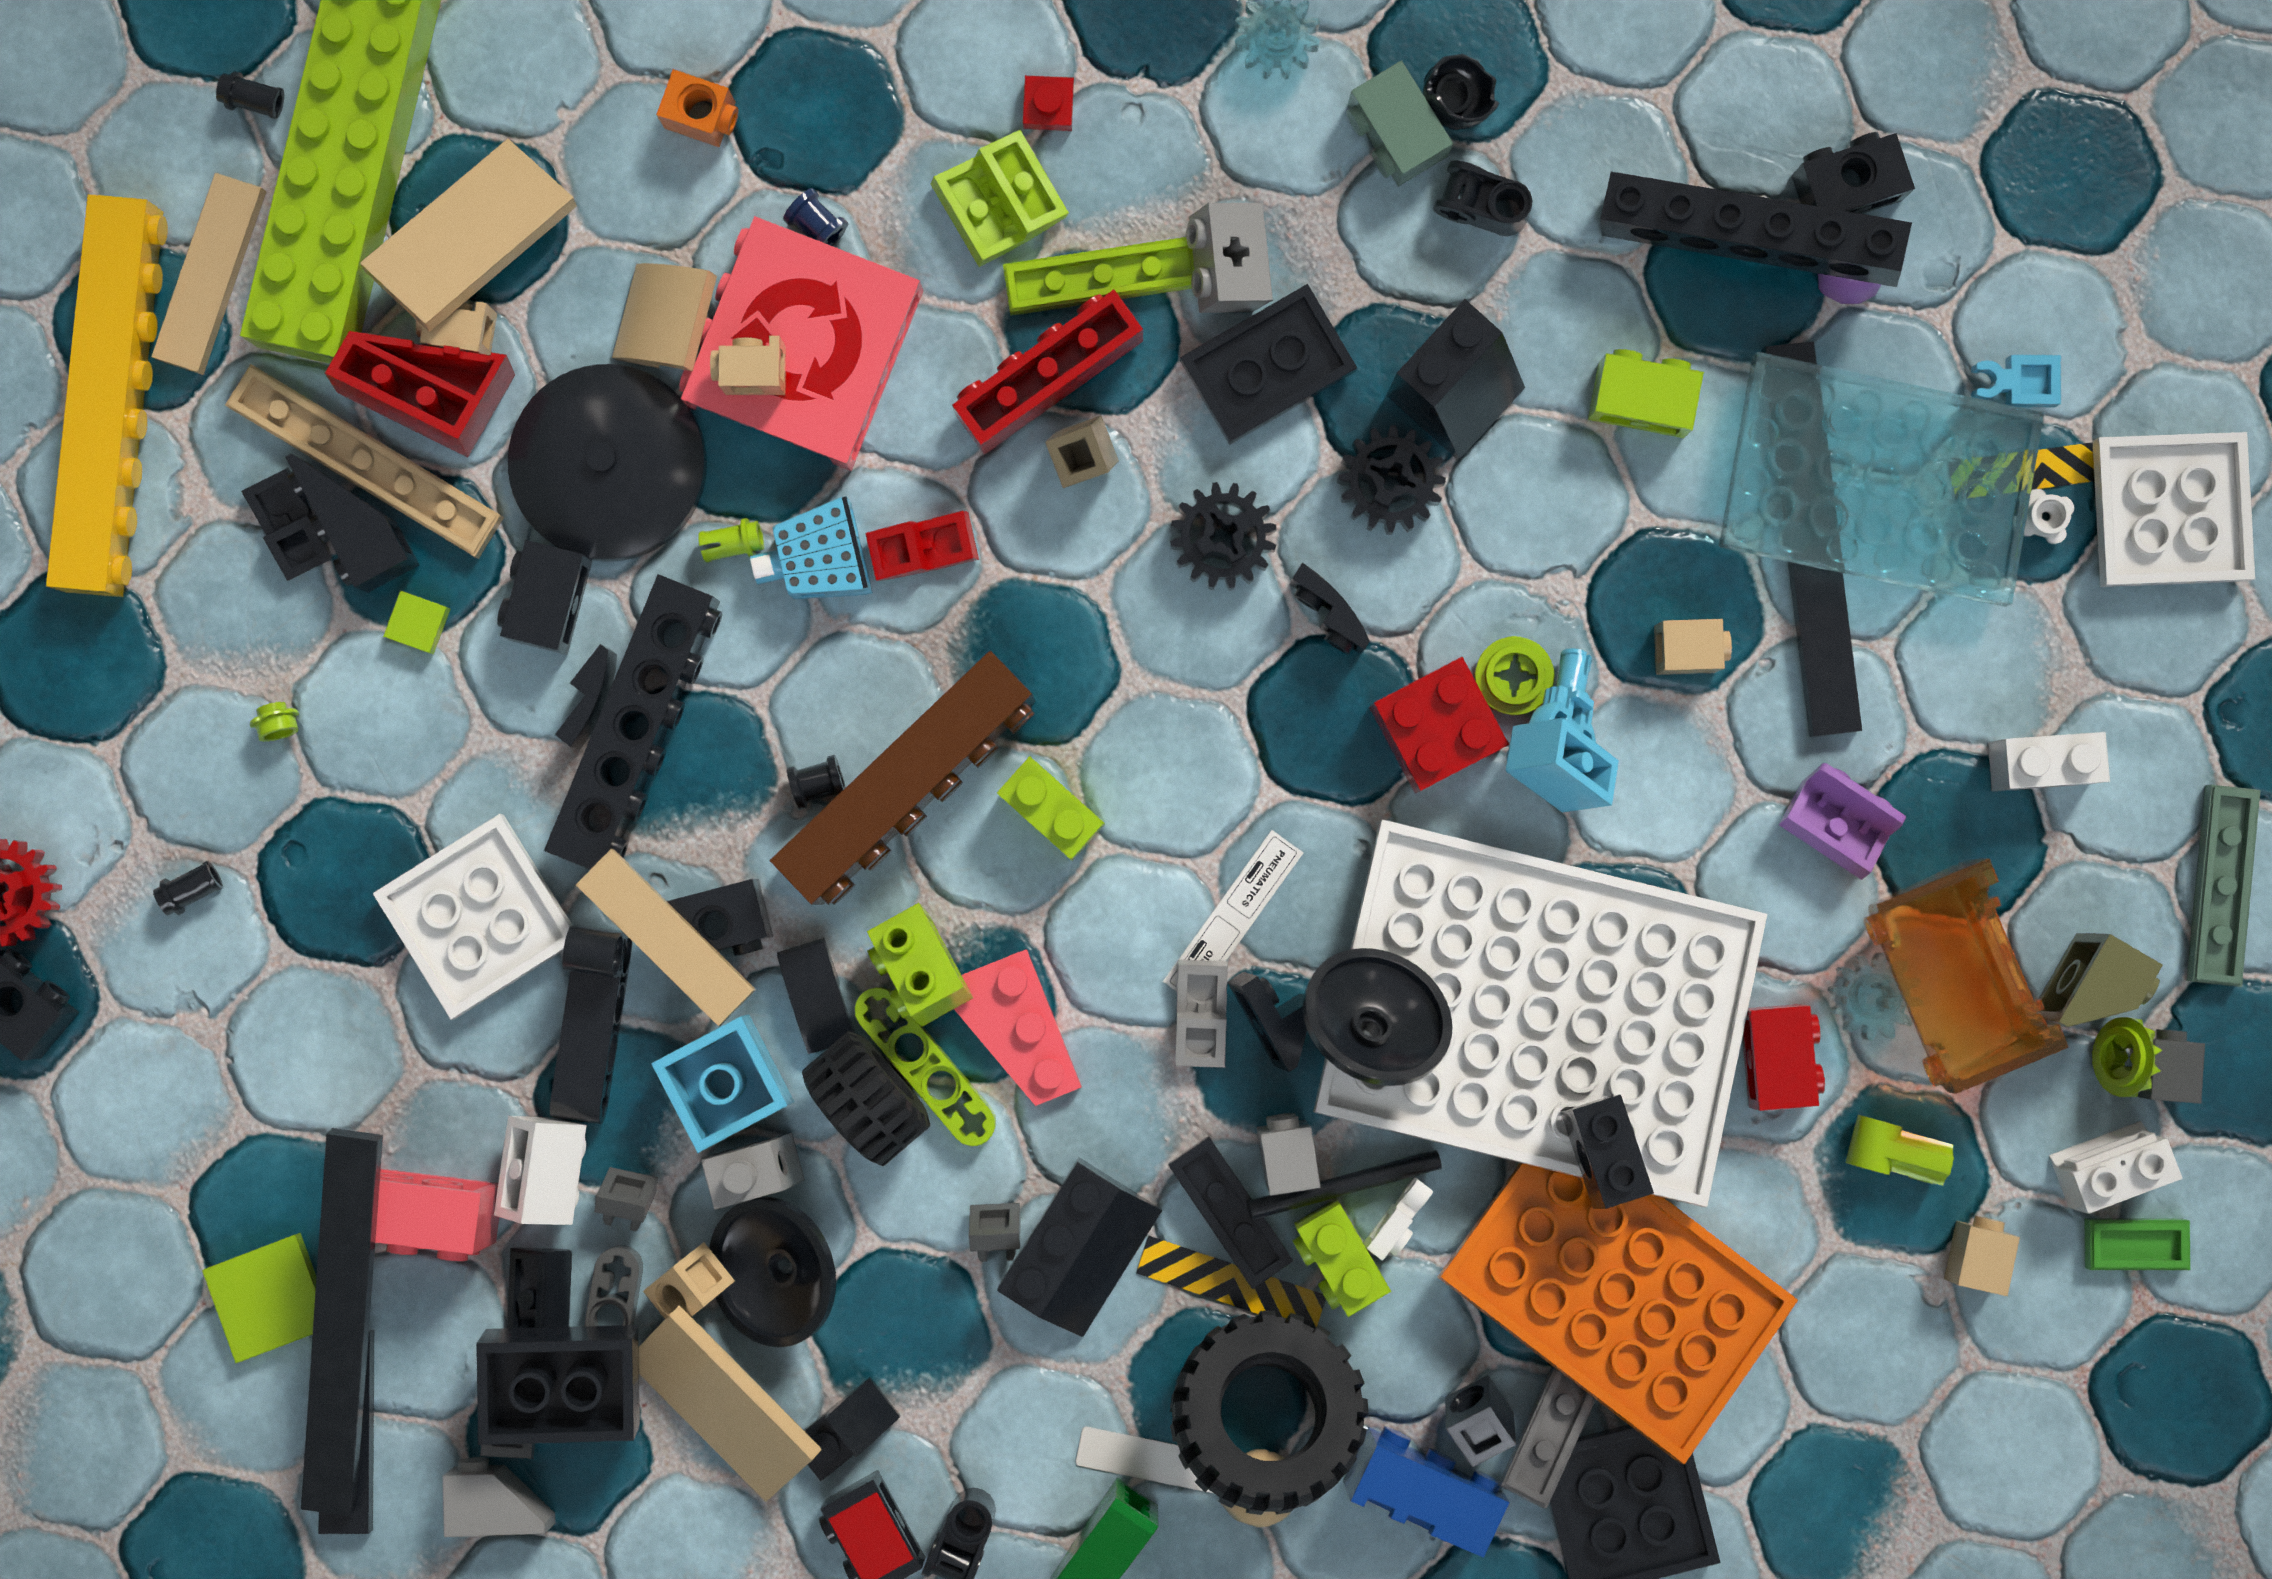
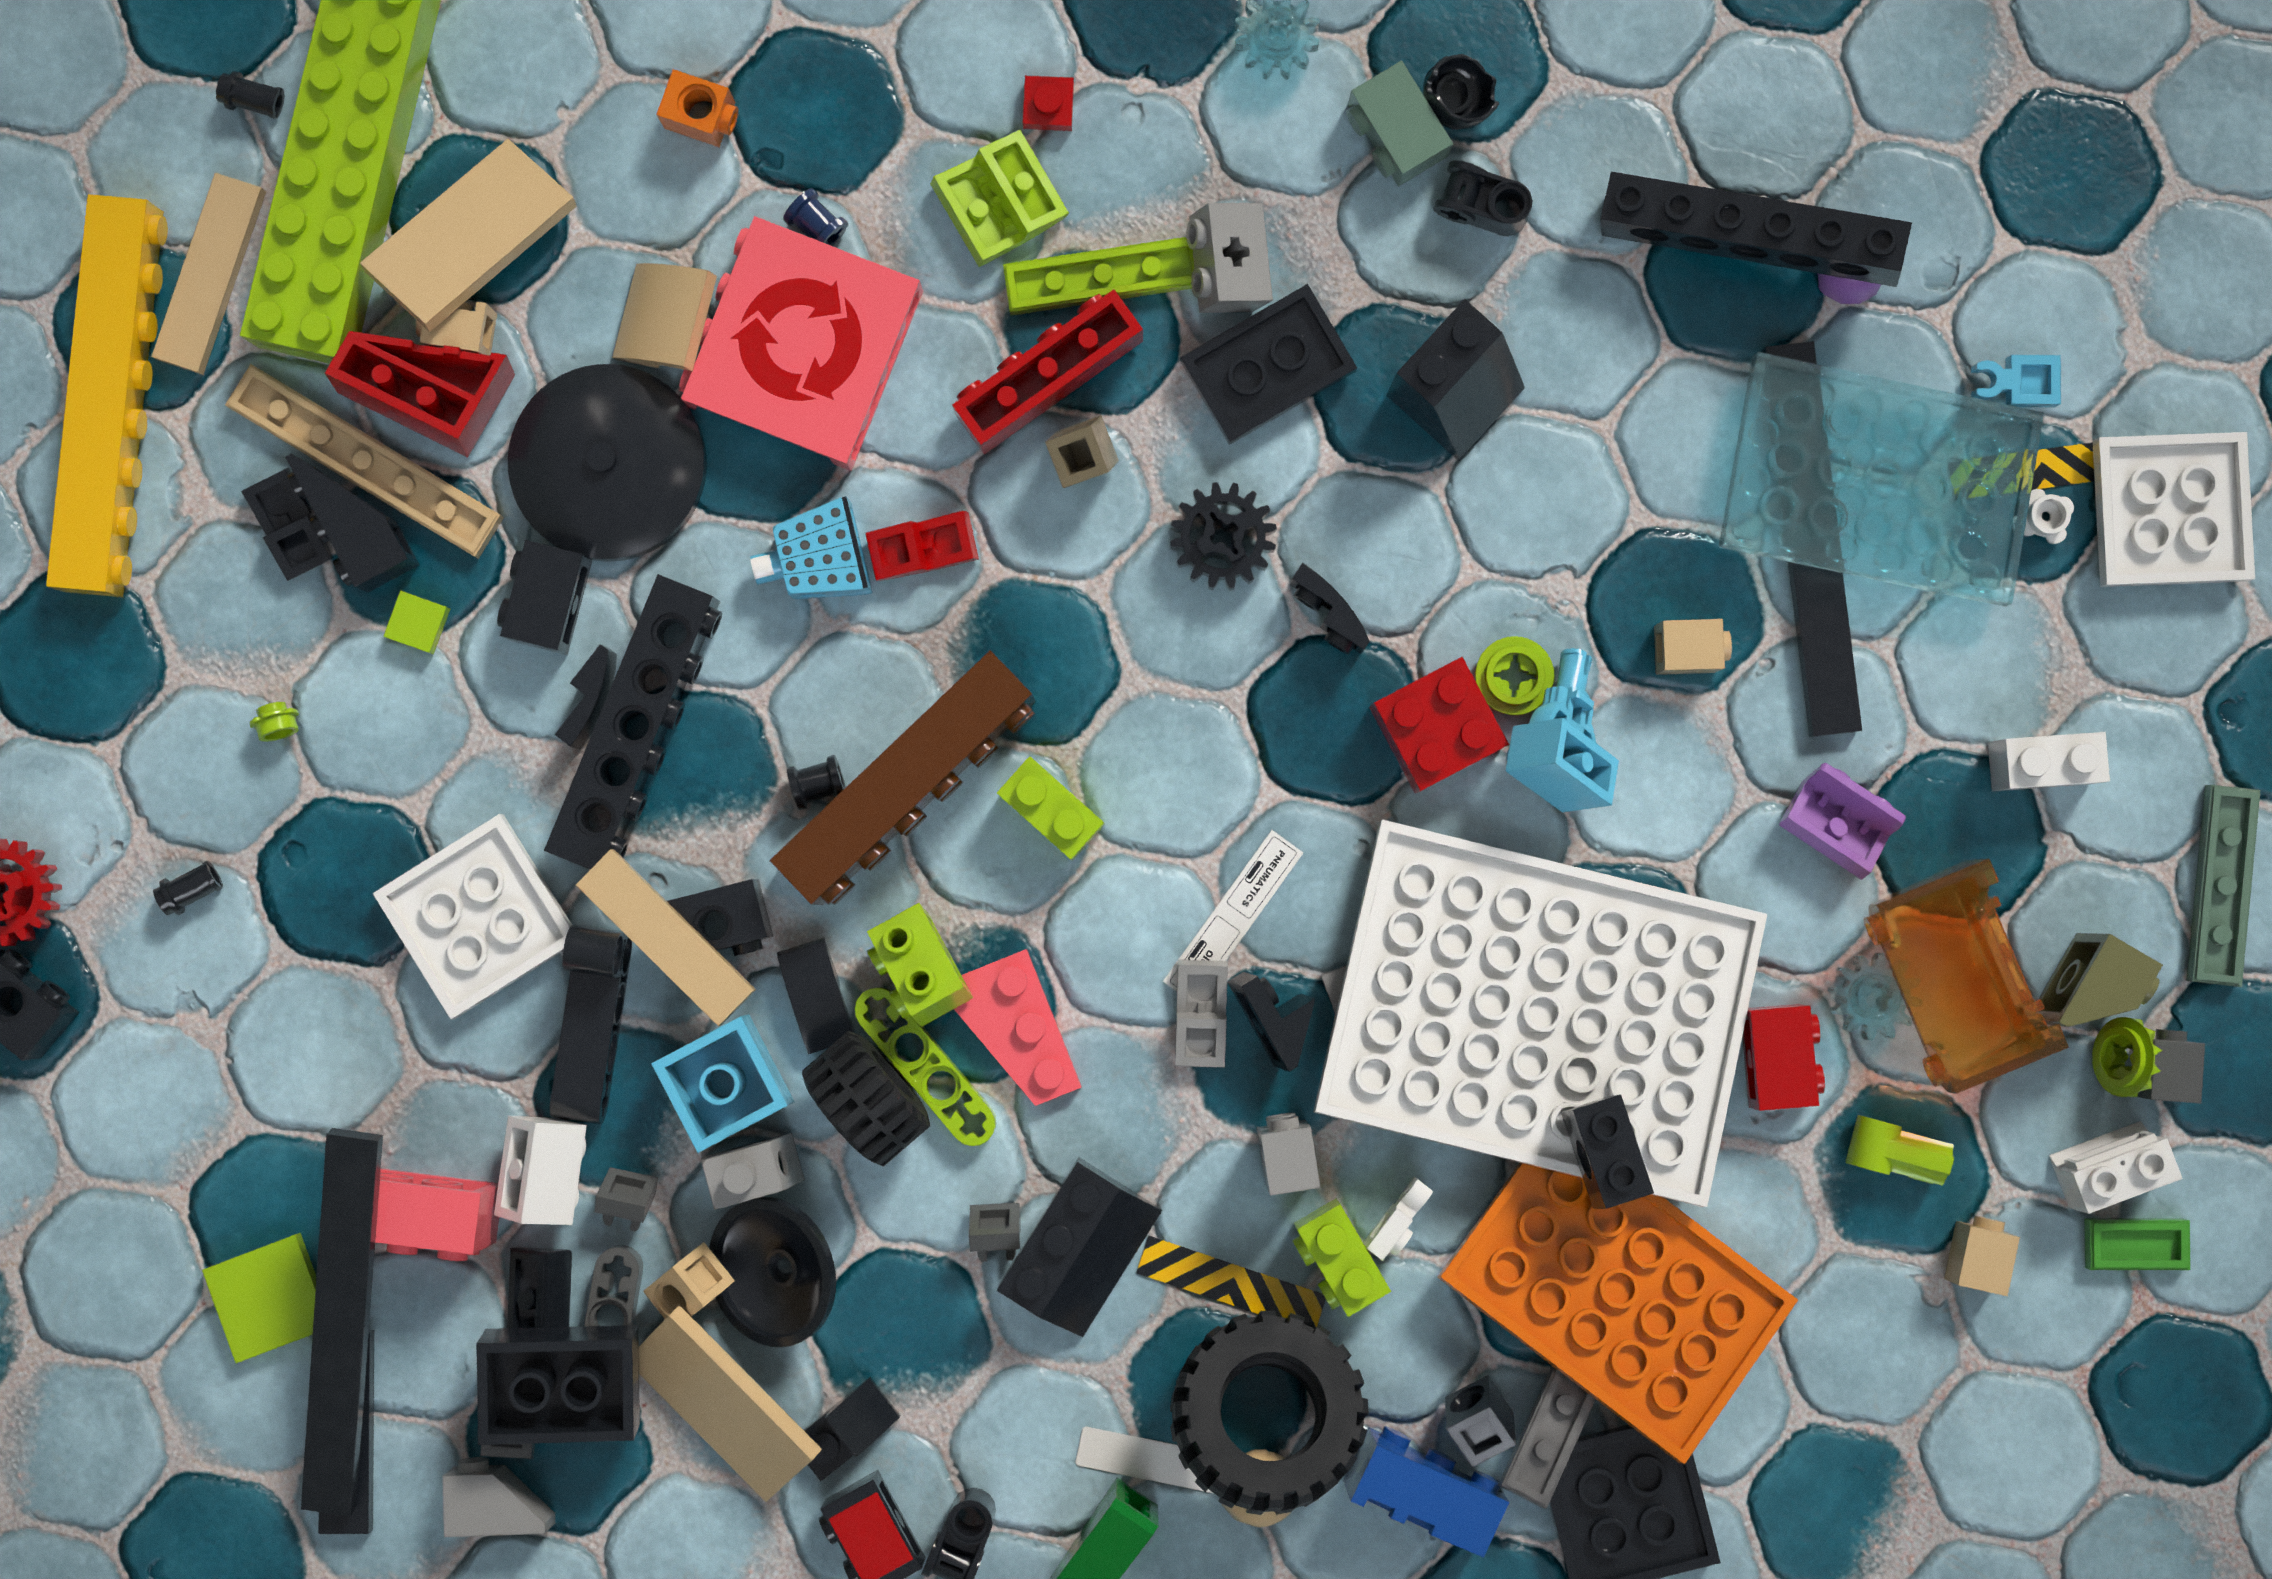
lime pin [698,518,764,563] -> none
tan brick [710,336,786,395] -> none
black plate [1168,1135,1294,1289] -> none
black bar [1247,1150,1442,1220] -> none
black dish [1303,948,1453,1086] -> none
black gear [1337,425,1446,535] -> none
lime brick [1588,349,1704,438] -> none
black brick [1791,132,1915,214] -> none

